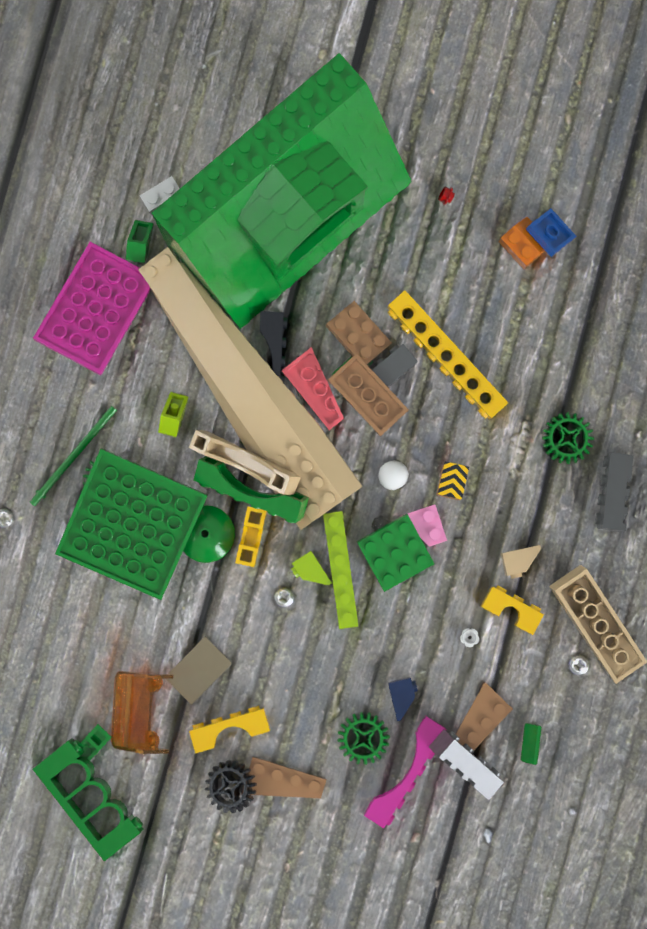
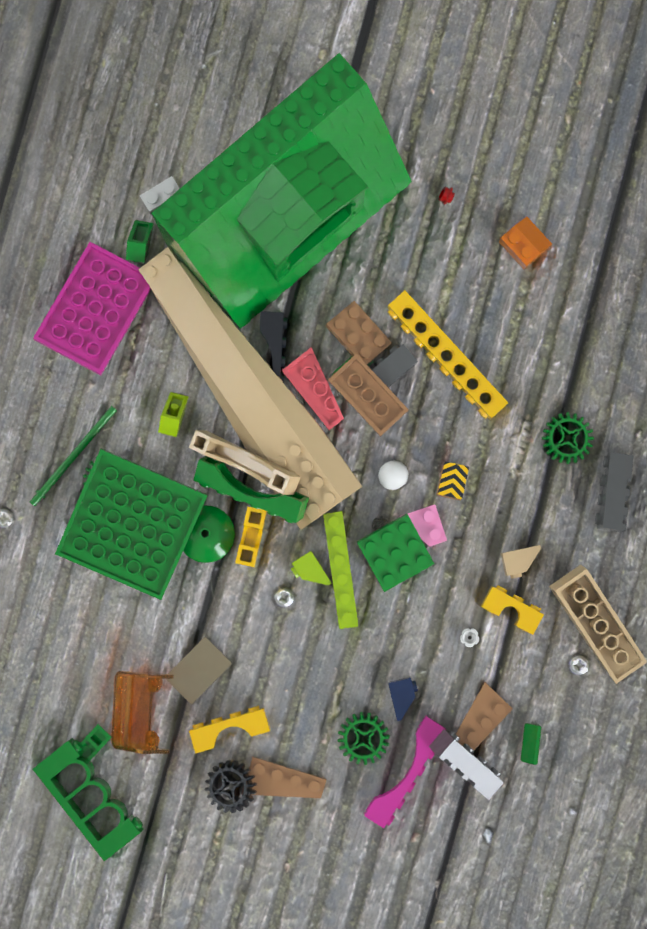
blue plate [526,209,576,257] -> none

